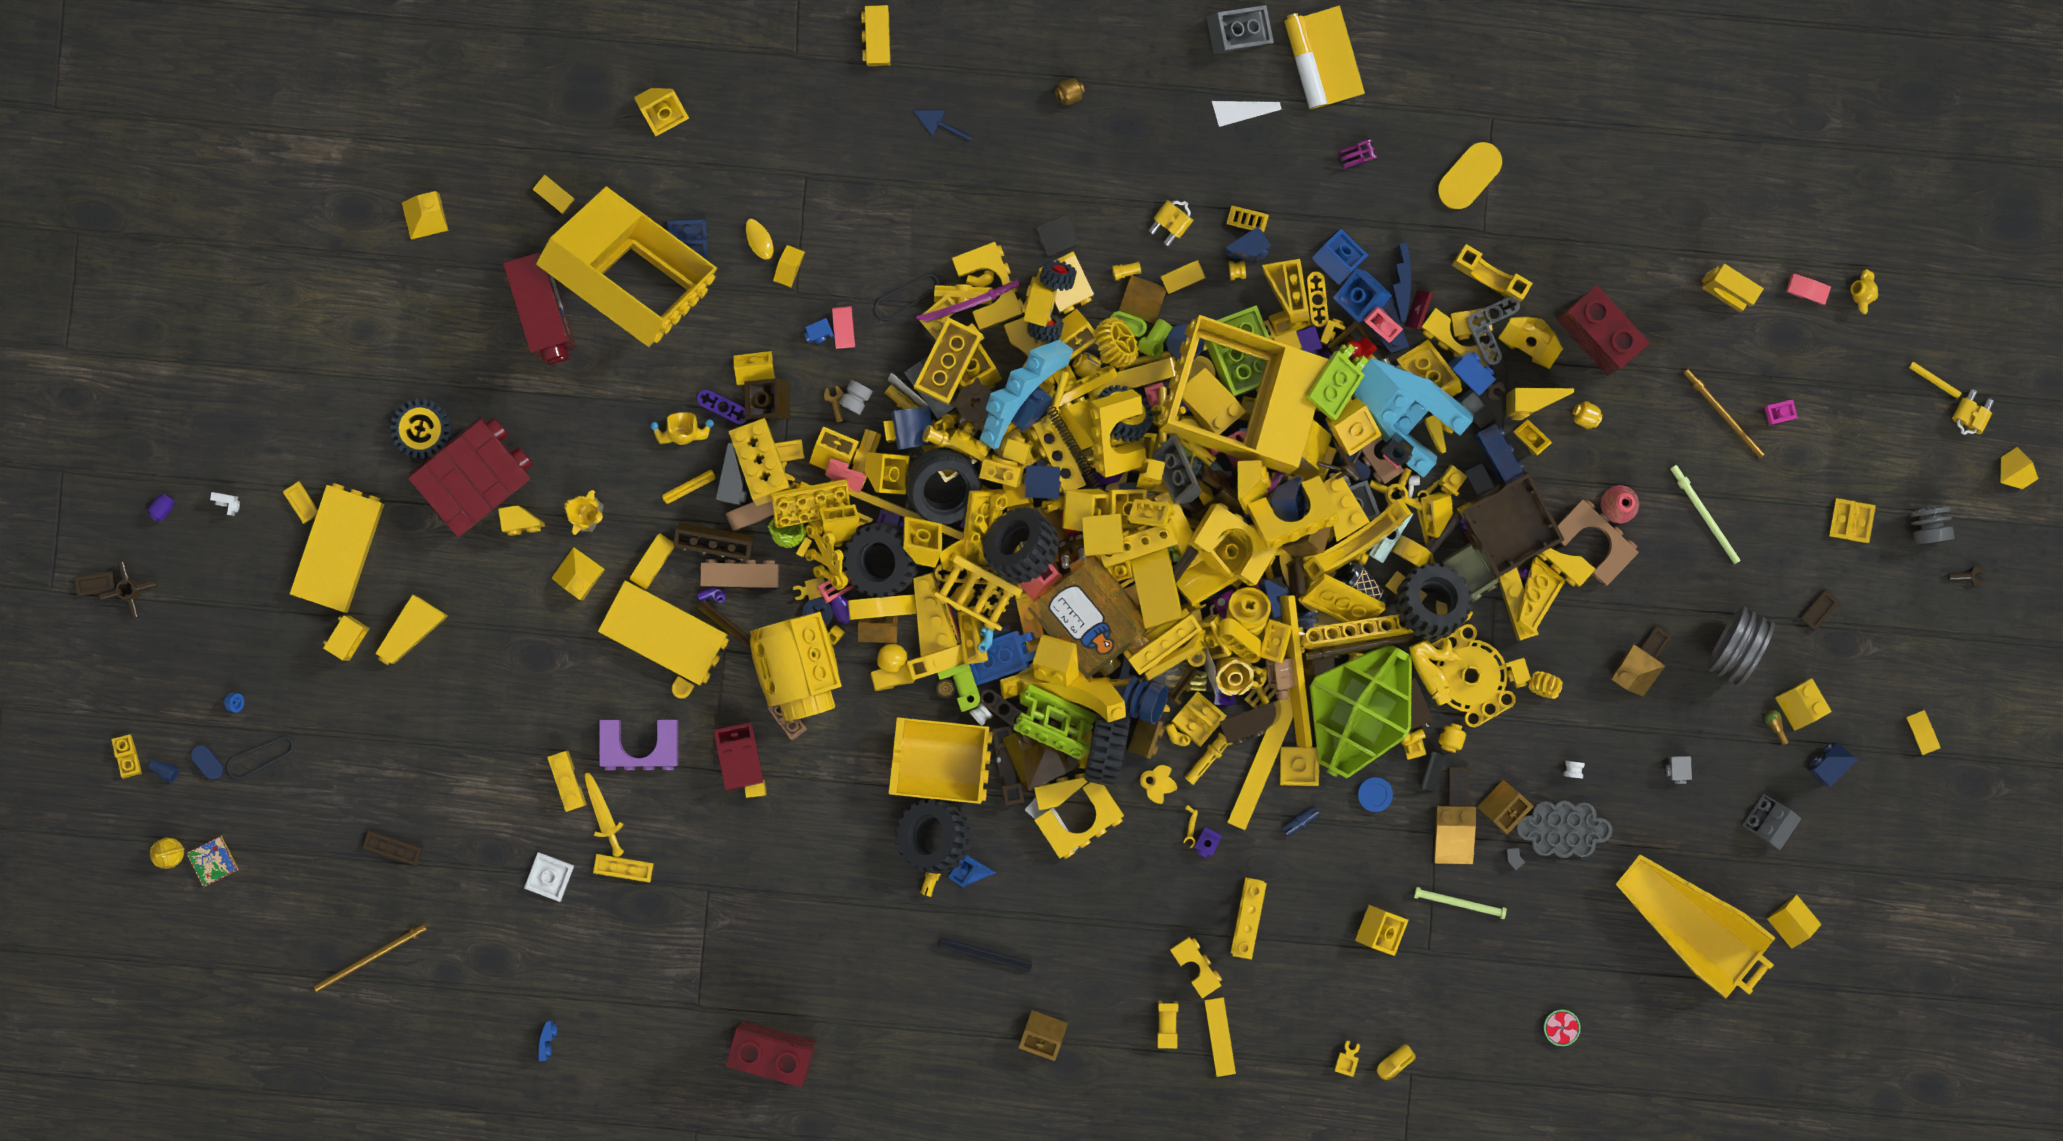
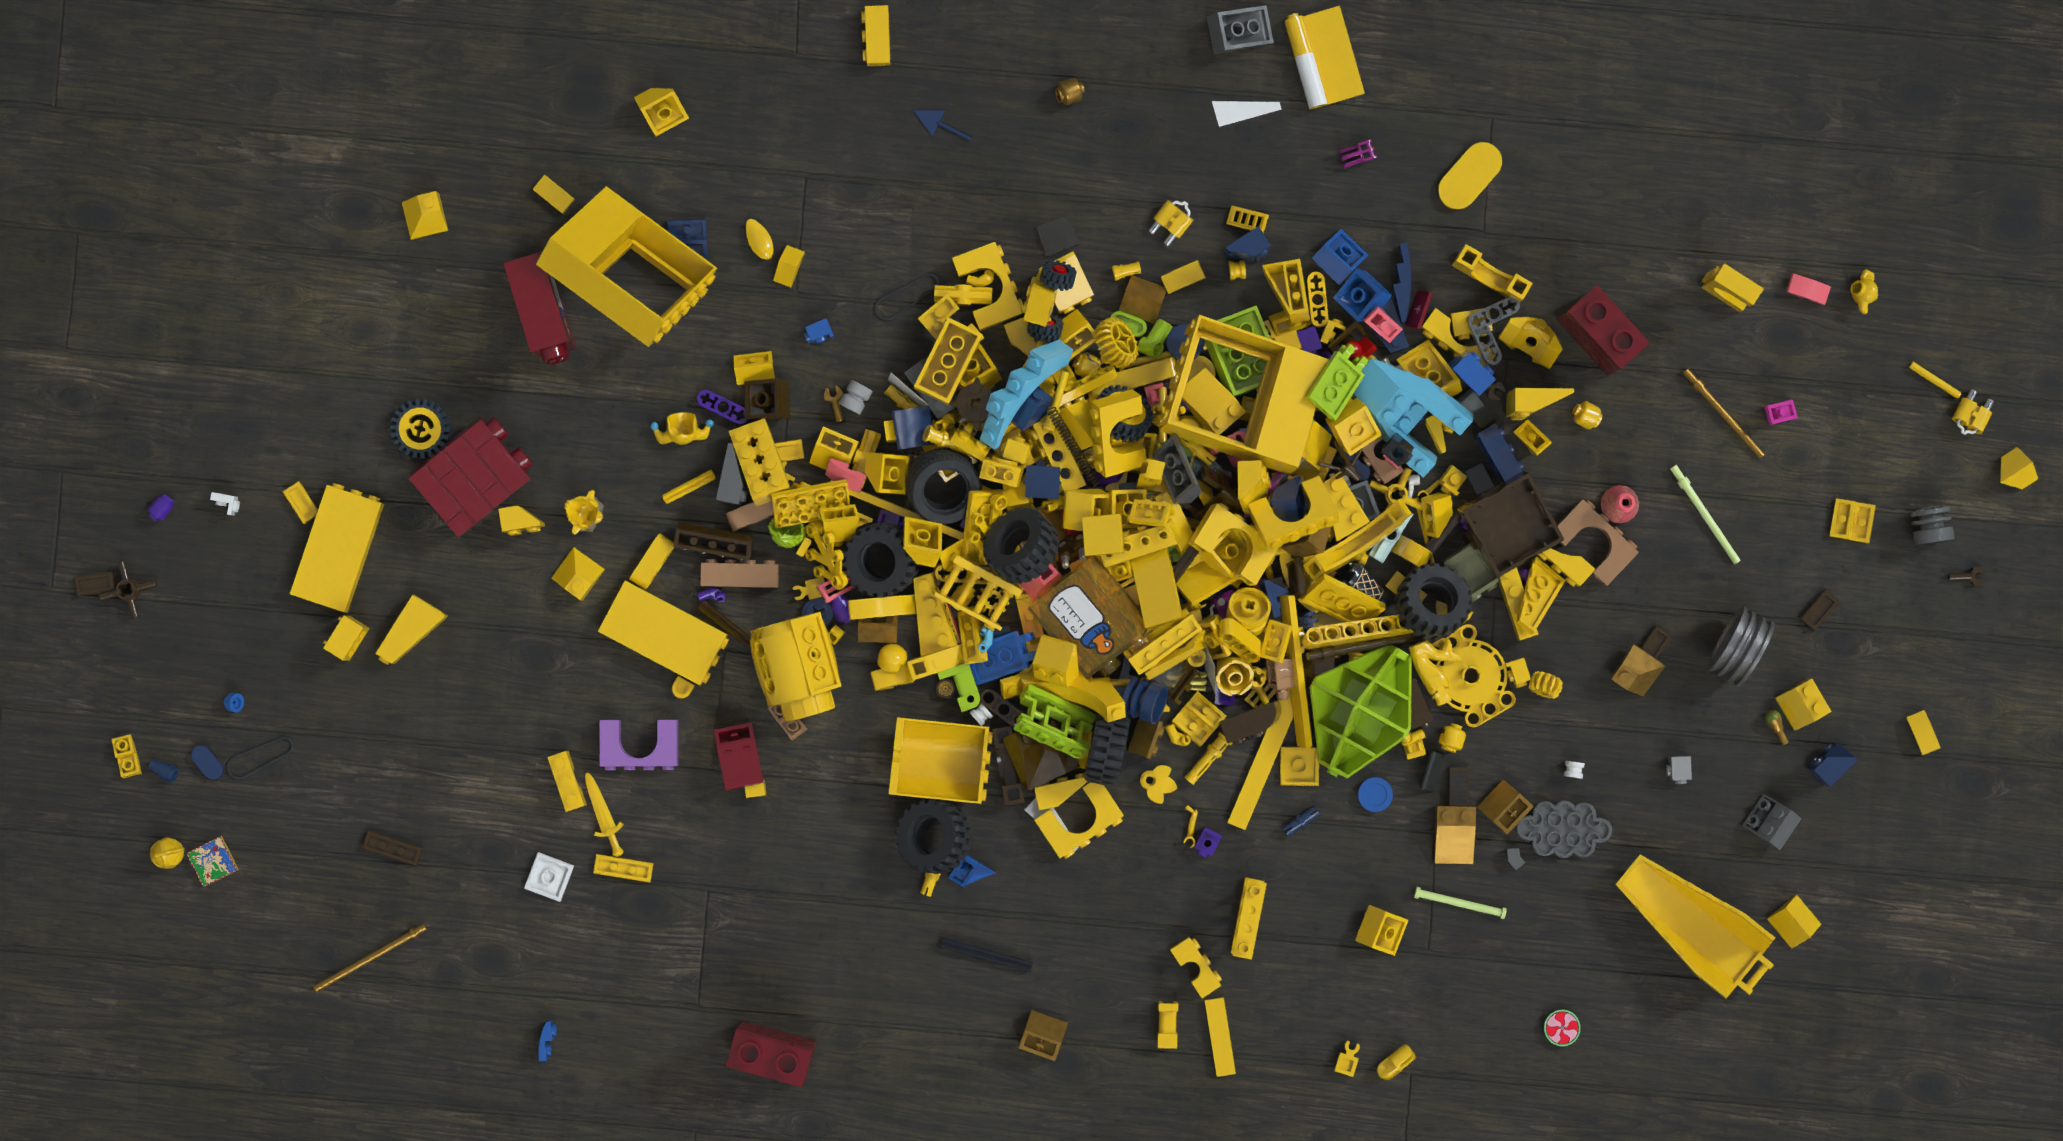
coral slope [832,306,855,349] -> none
magenta sword [916,279,1020,321] -> none

